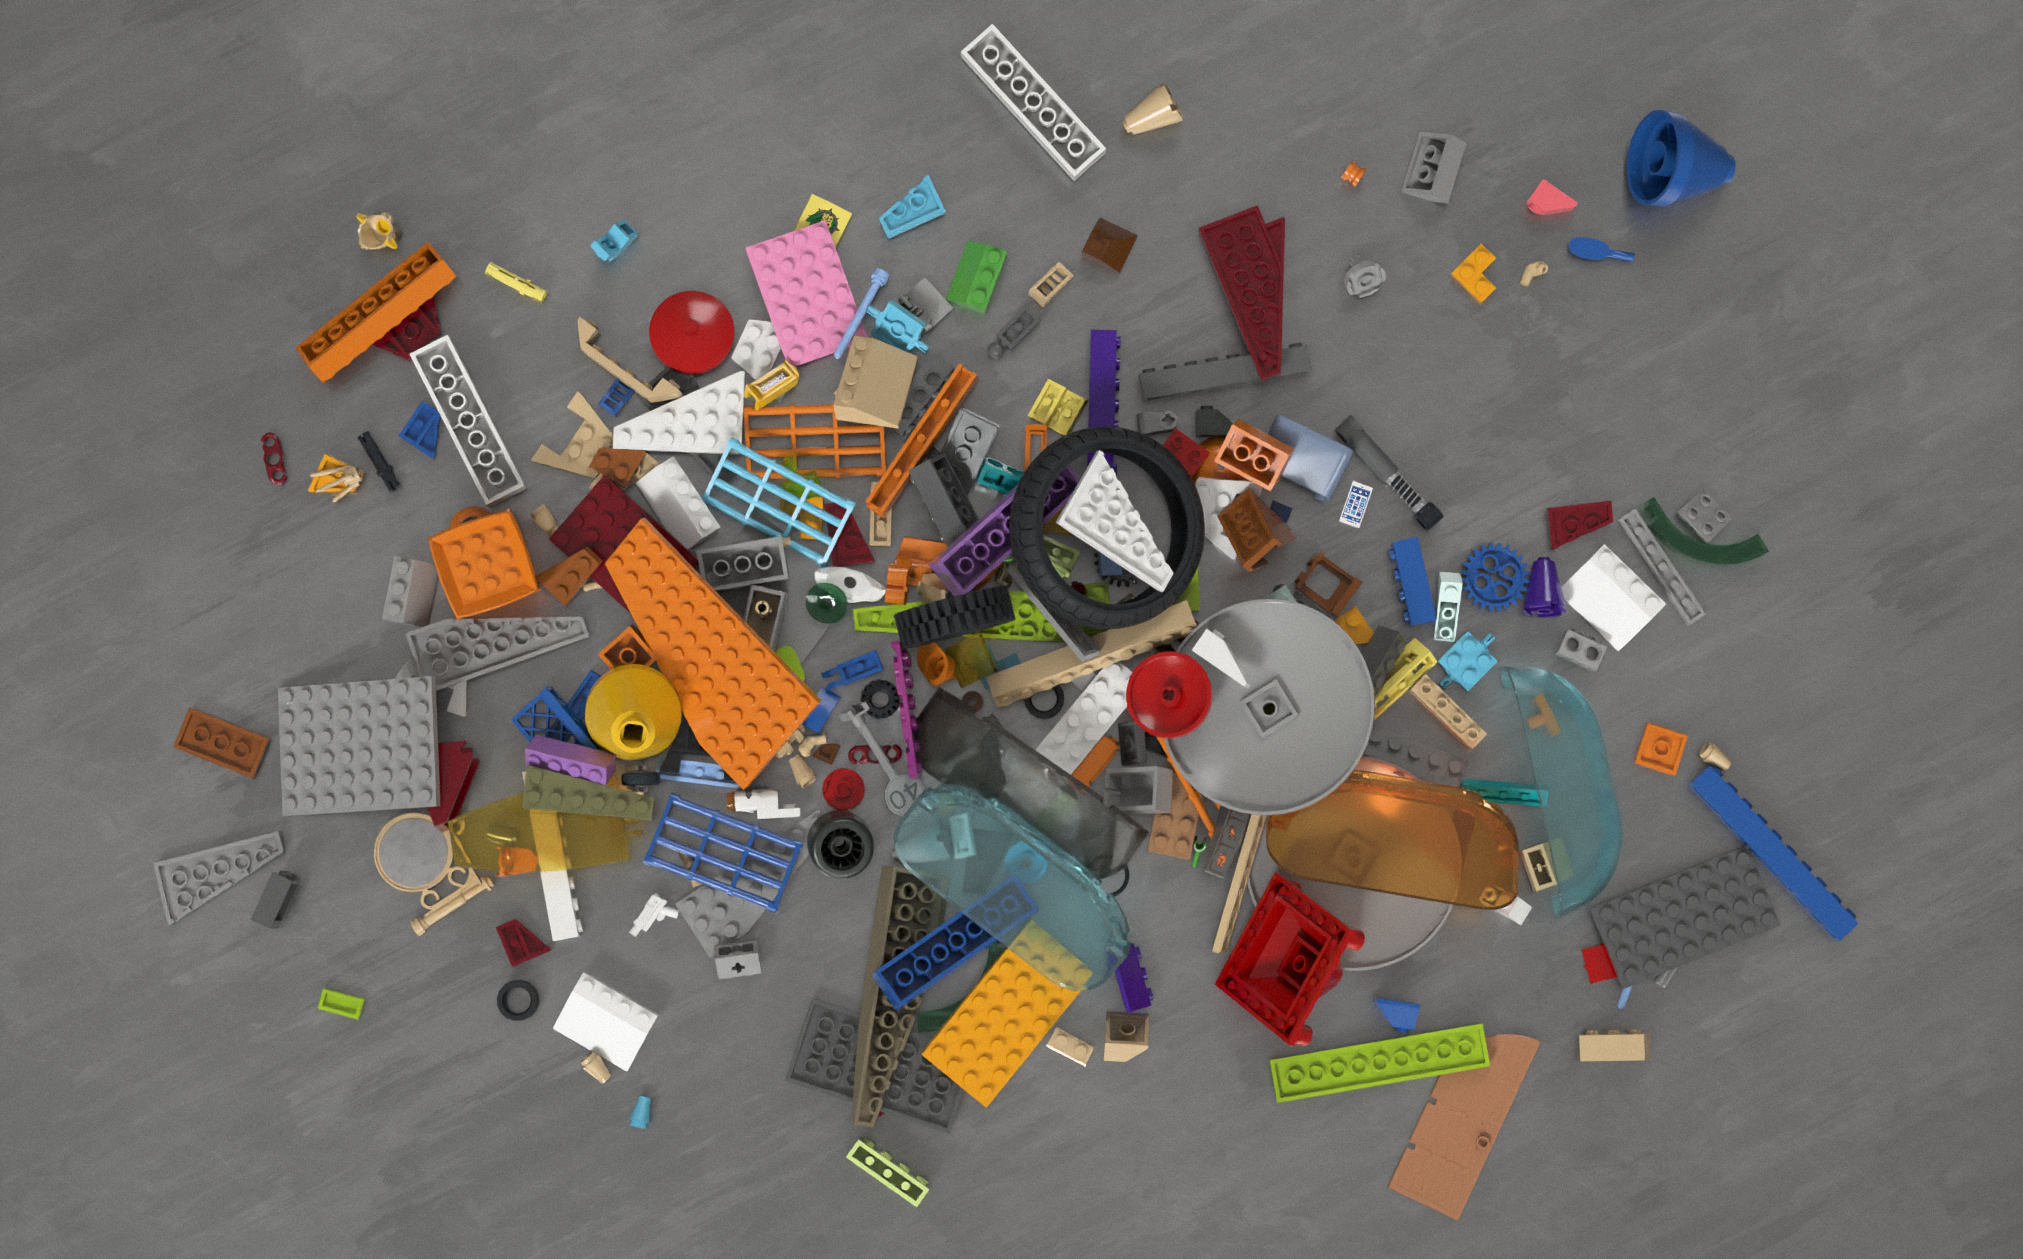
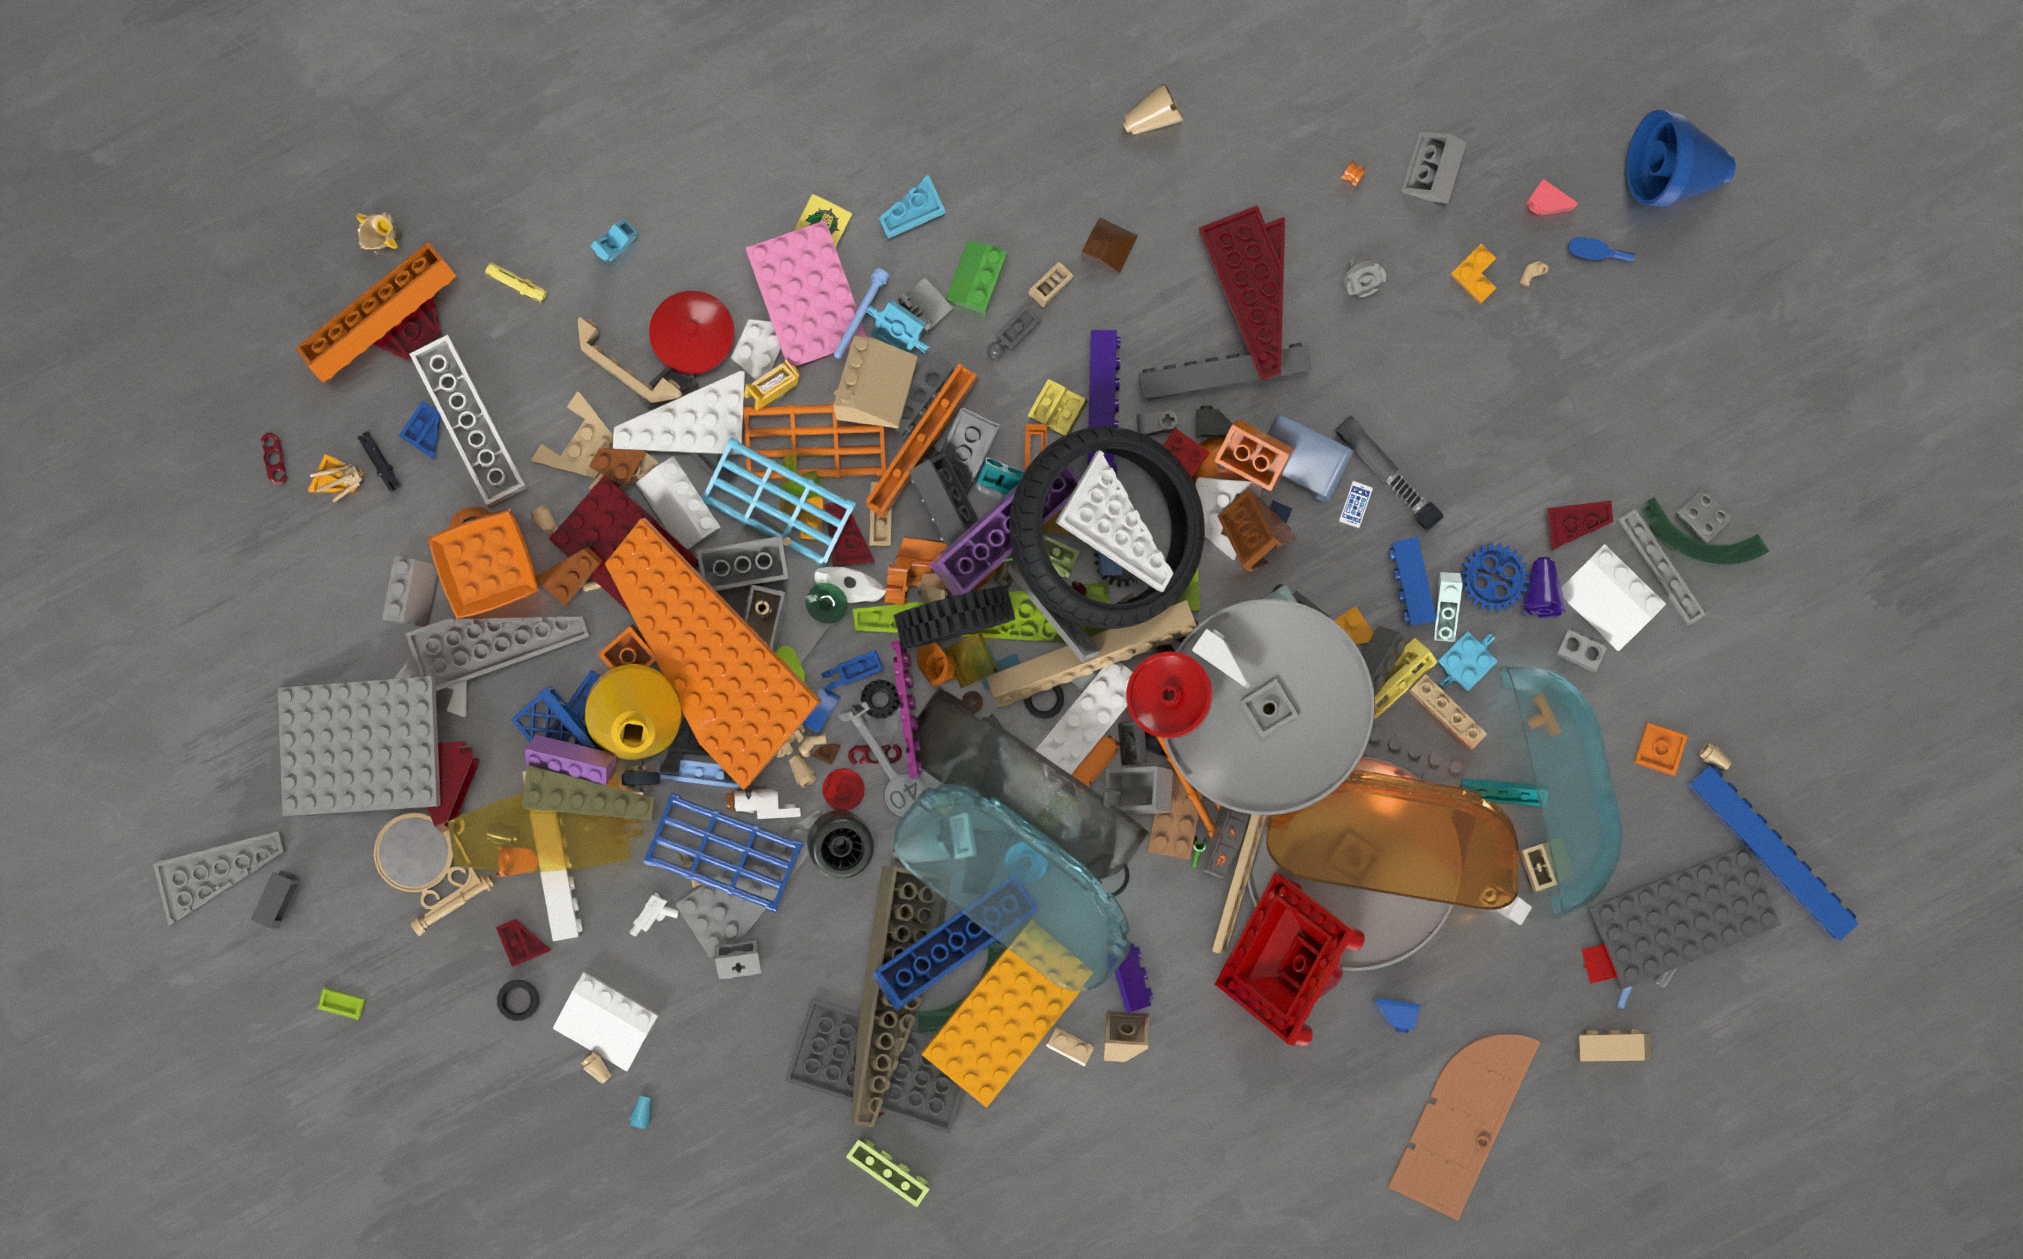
dark orange plate [173,707,270,779] -> none
blue slope [598,378,635,418] -> none
white brick [961,24,1106,181] -> none
lime plate [1269,1023,1490,1103] -> none
dark orange window [1295,552,1363,618] -> none

